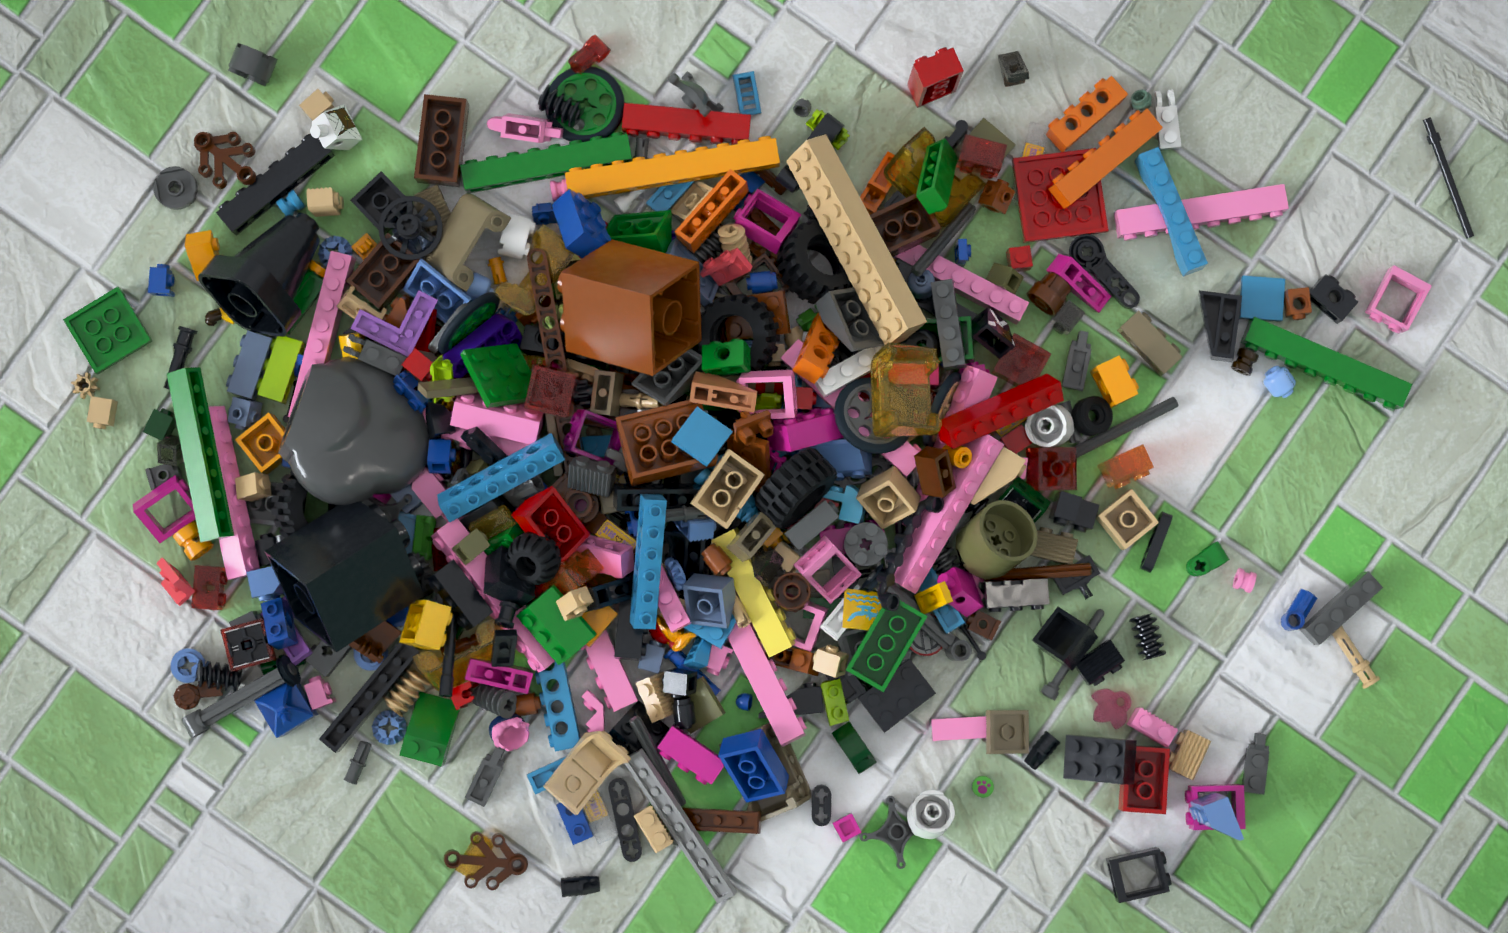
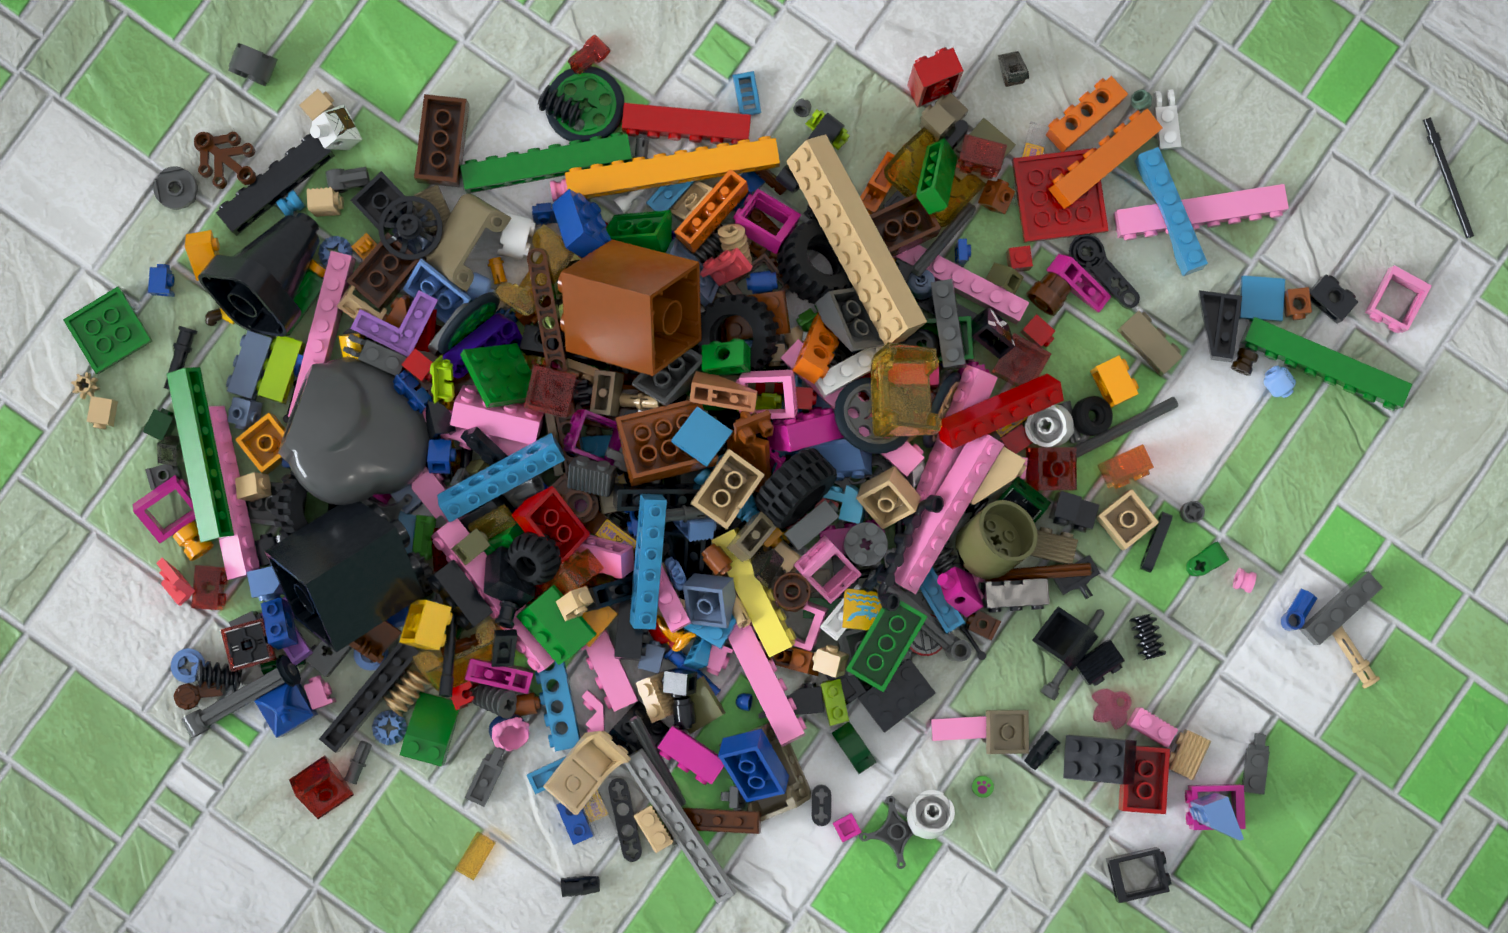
dark tan tile [418,377,479,399] -> none
reddish brown plant [444,831,528,890] -> none
bright pink hinge [486,113,563,143] -> none
dark grey piece [668,71,724,117] -> none
reddish brown brick [914,446,956,498] -> none
yellow plate [914,581,953,614] -> none
light orange brick [943,445,972,468] -> none
clear smoke brick [1050,300,1085,335] -> none
dark grey hinge [1061,331,1092,391] -> none
none -> clear red slope [289,755,354,819]
none -> dark grey piece [325,167,370,194]
none -> dark grey tile [721,785,745,809]
none -> dark tan brick [919,92,968,142]
none -> red brick [1020,314,1055,349]
none -> dark grey wheel [1180,501,1205,523]

